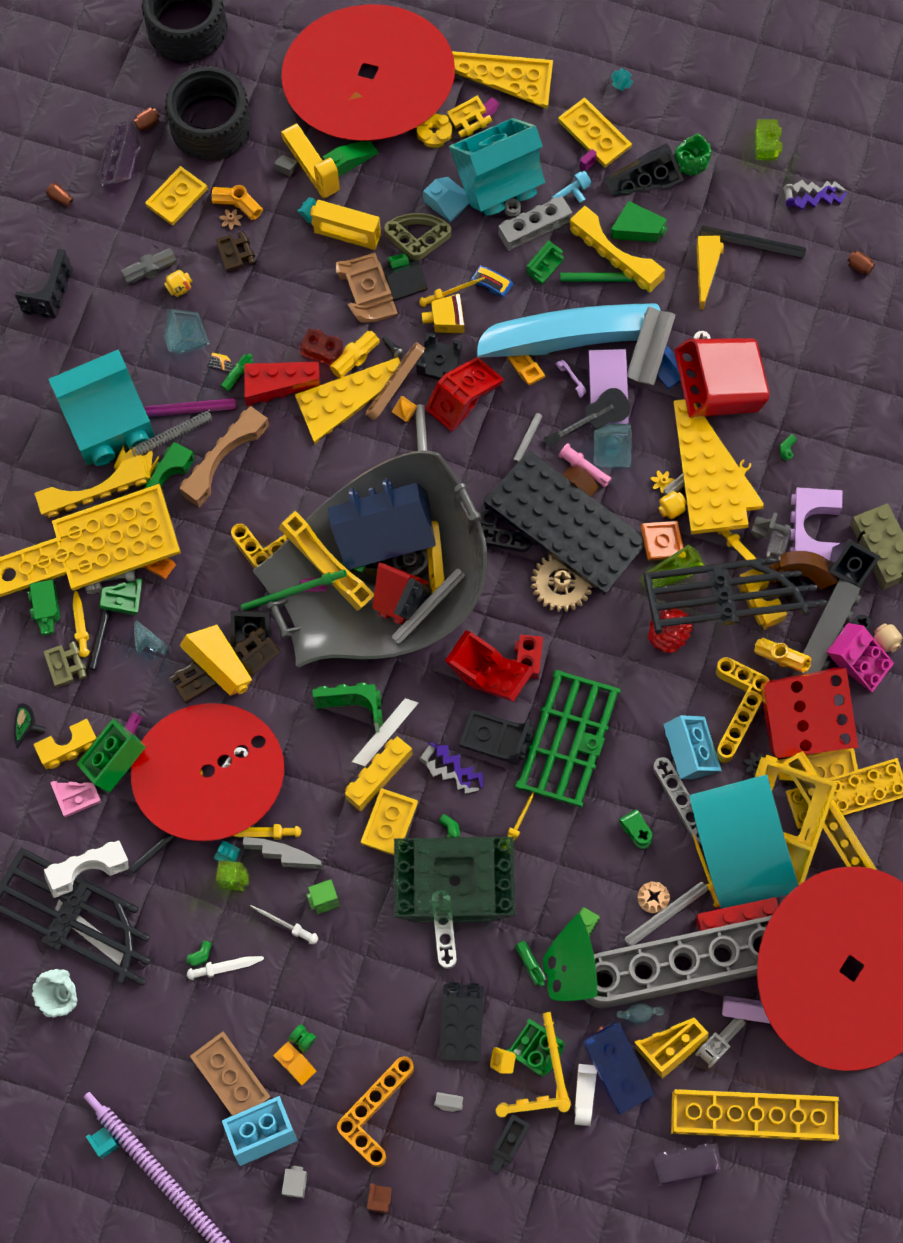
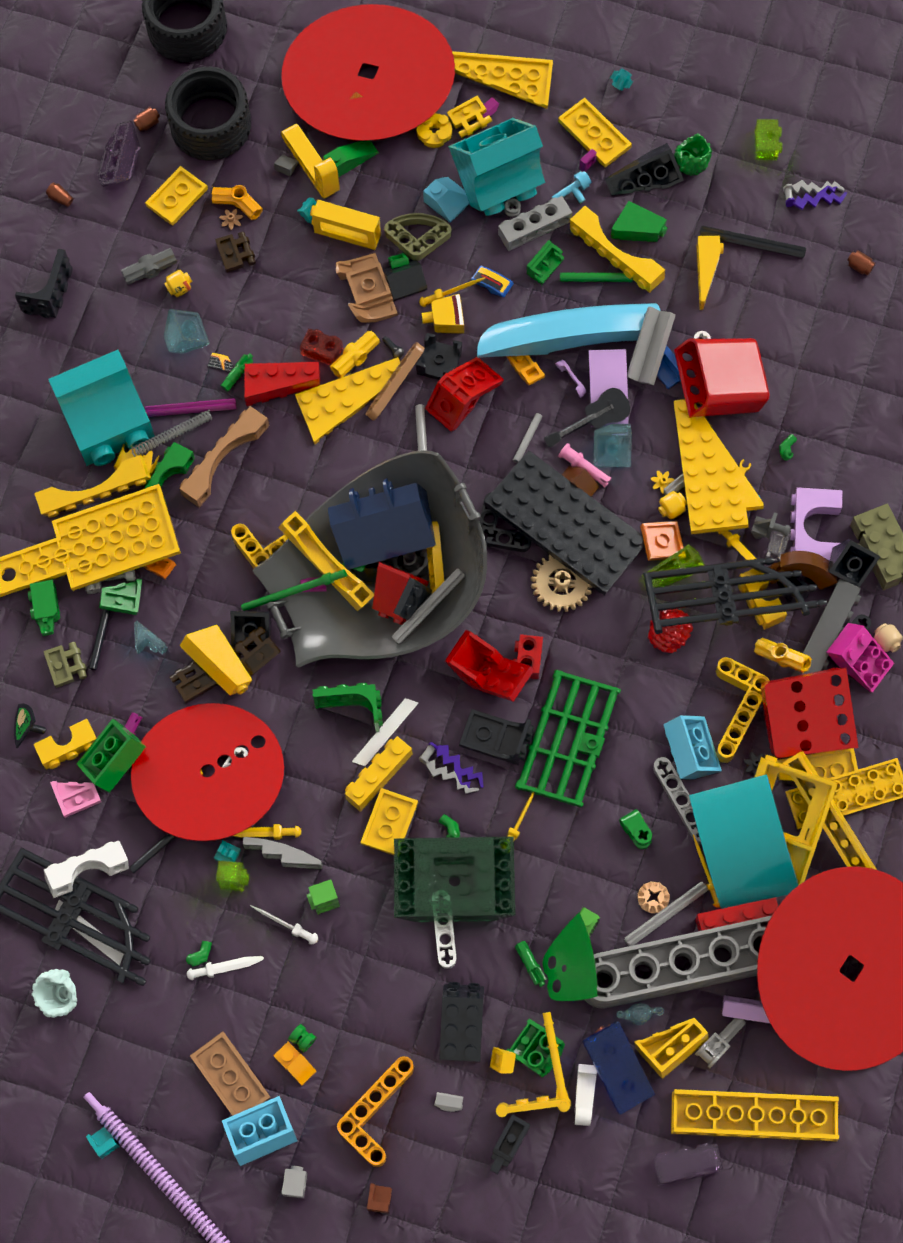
yellow sword [73,591,90,658] -> none
light orange tile [392,396,418,422] -> none

